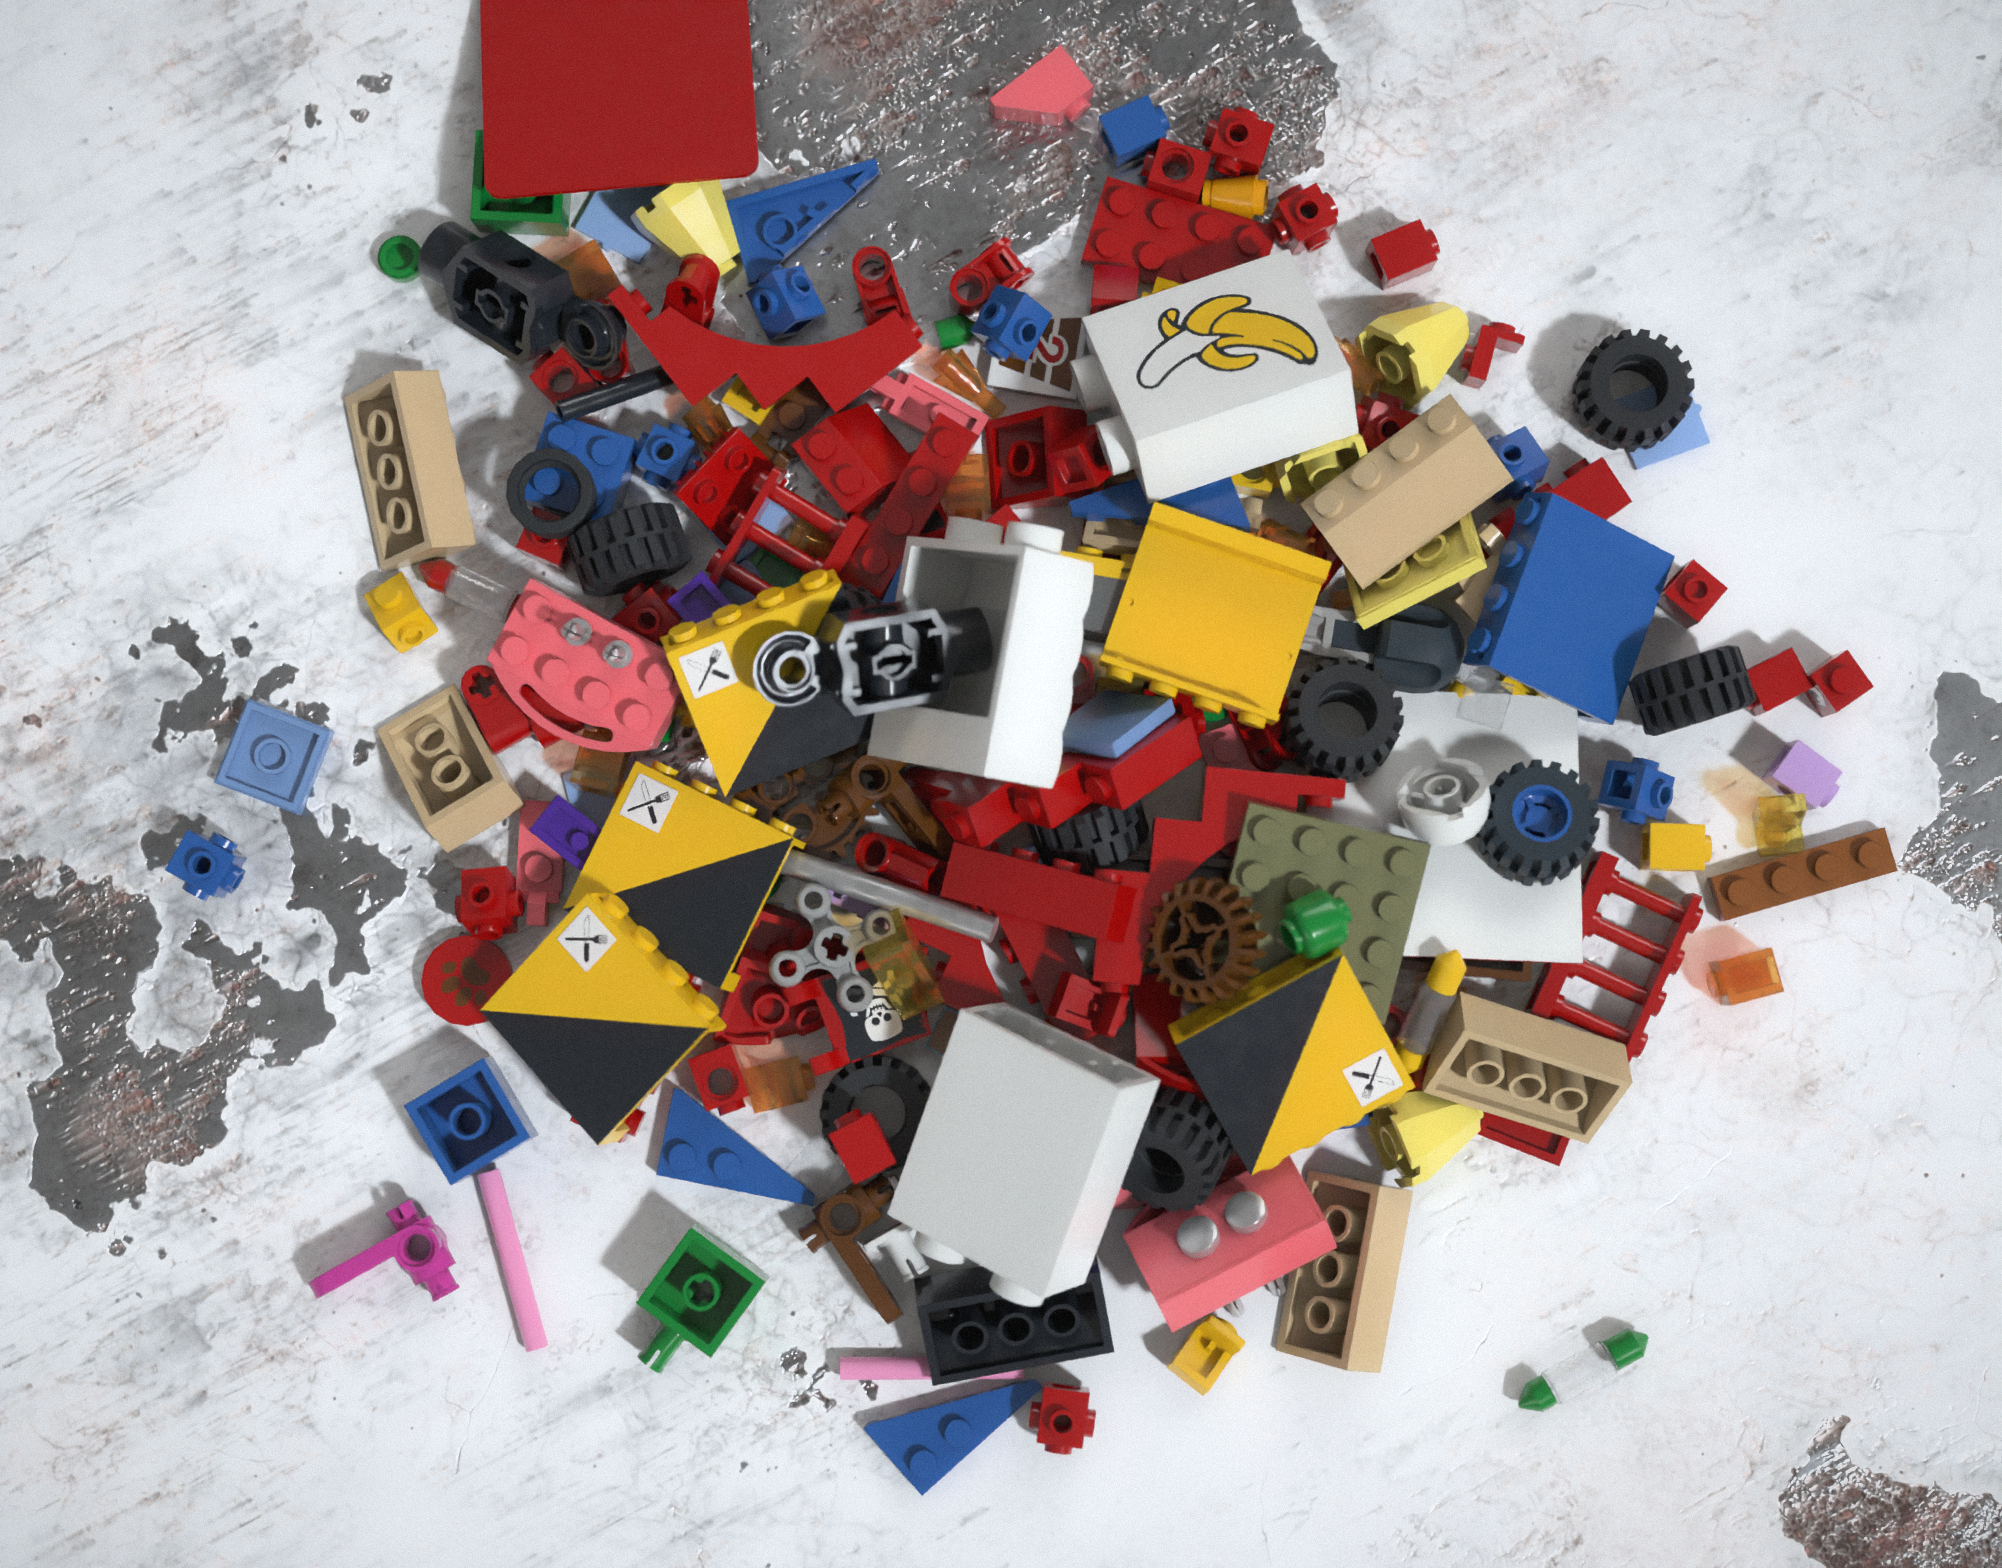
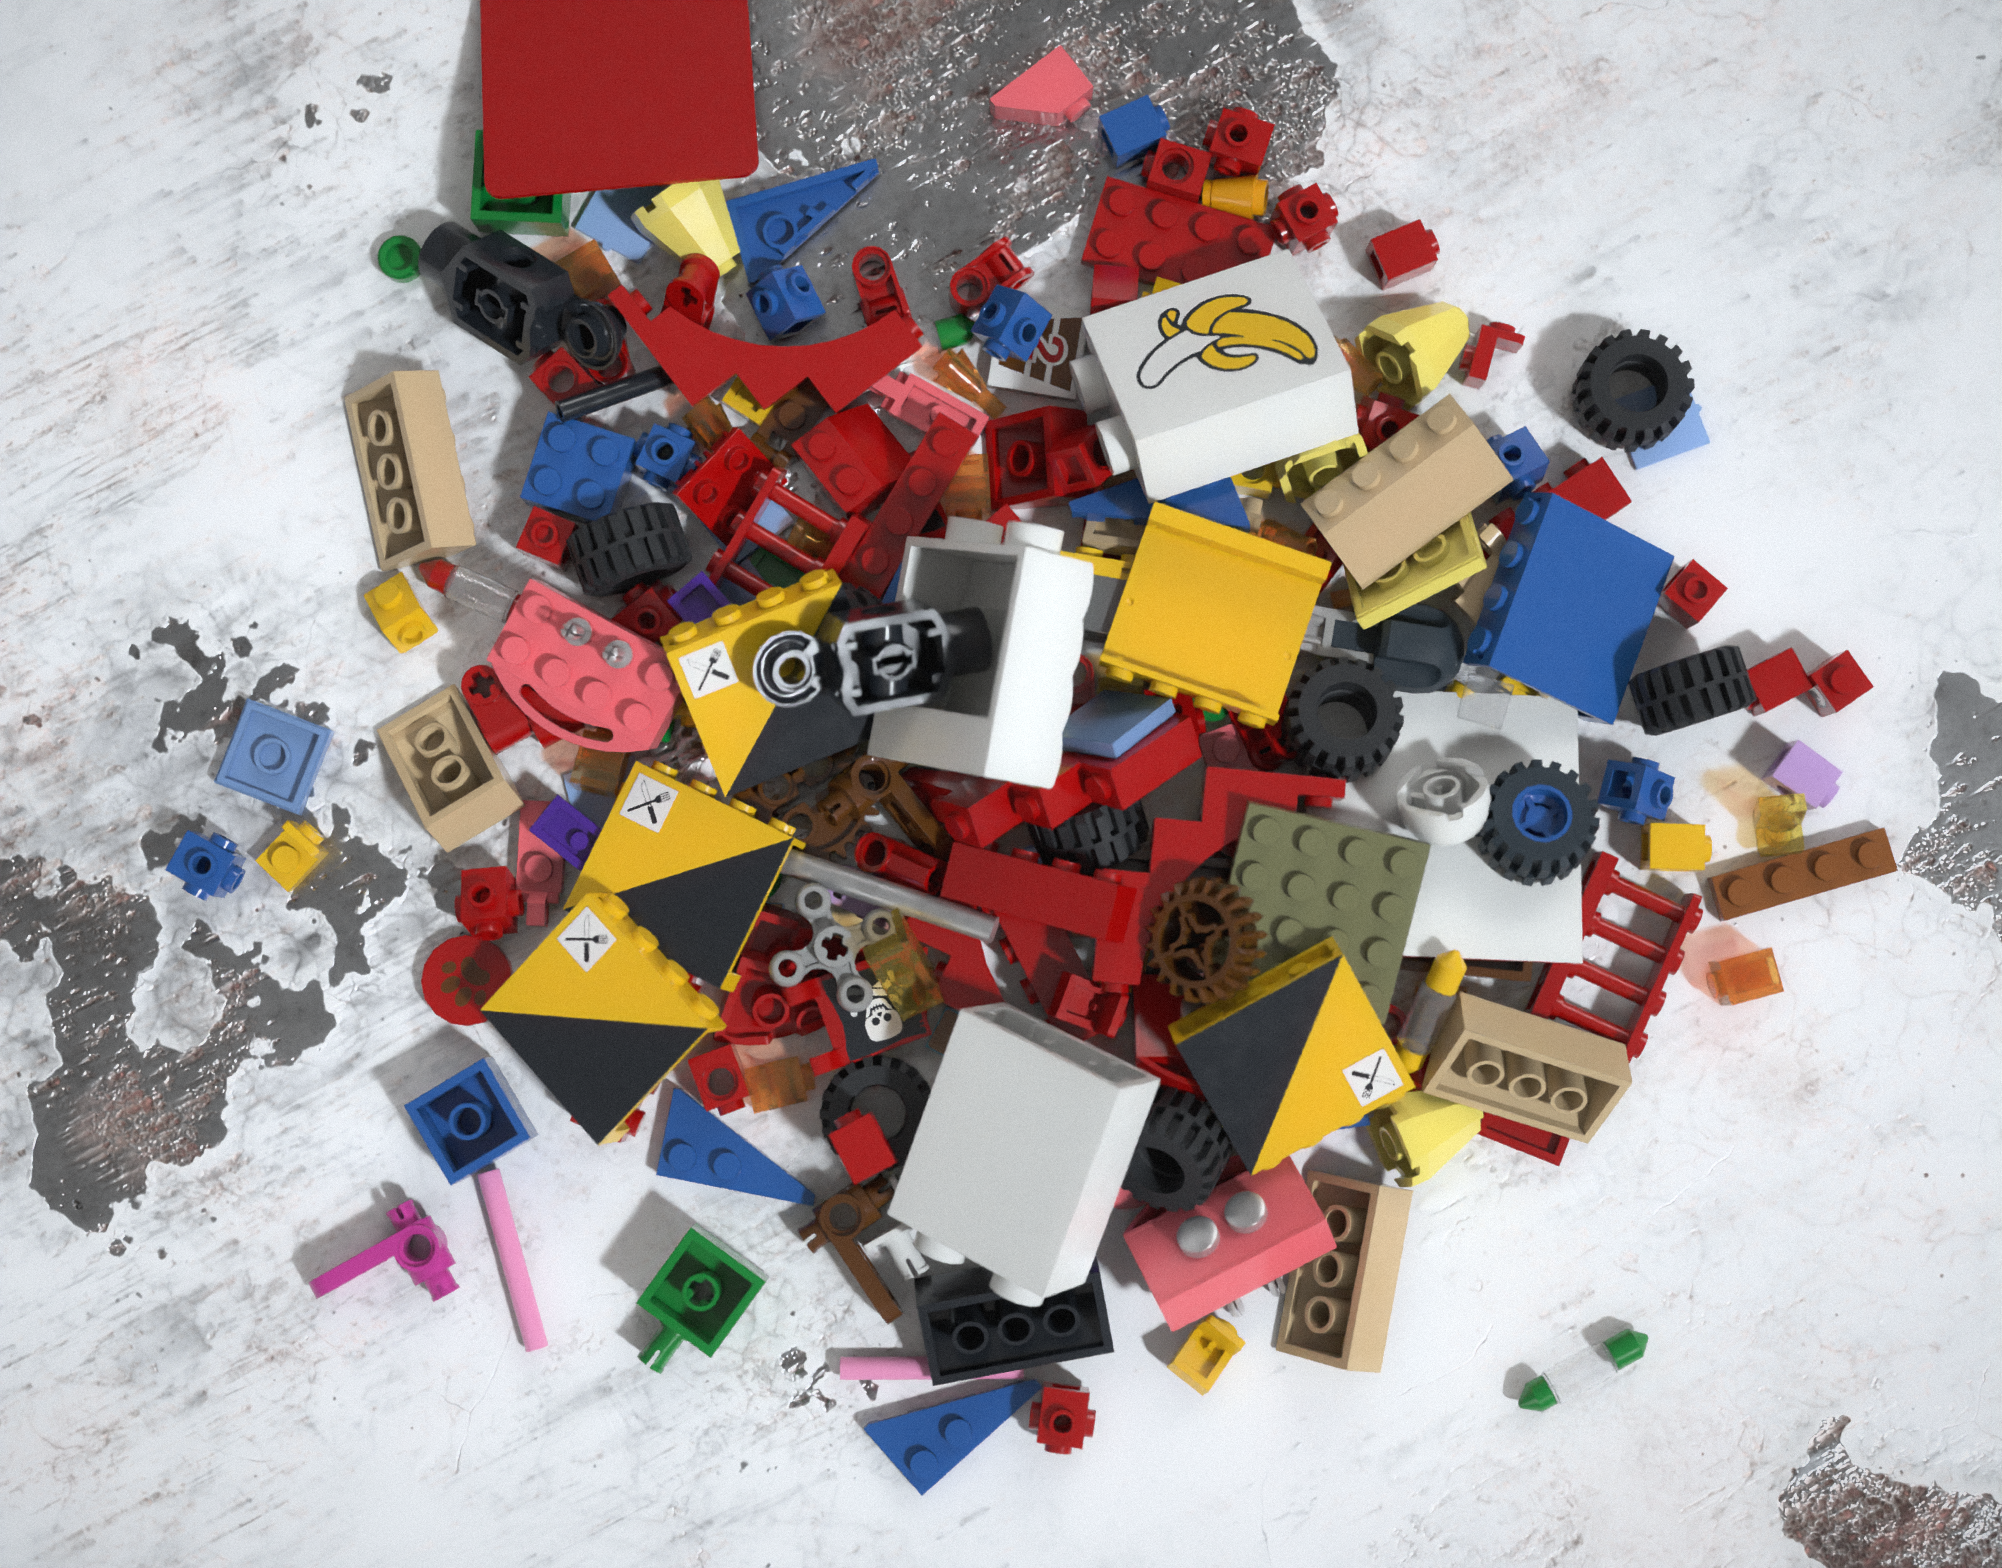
black tyre [506,448,597,539] -> none
green head [1278,889,1352,959] -> none
none -> yellow bracket [255,820,329,892]

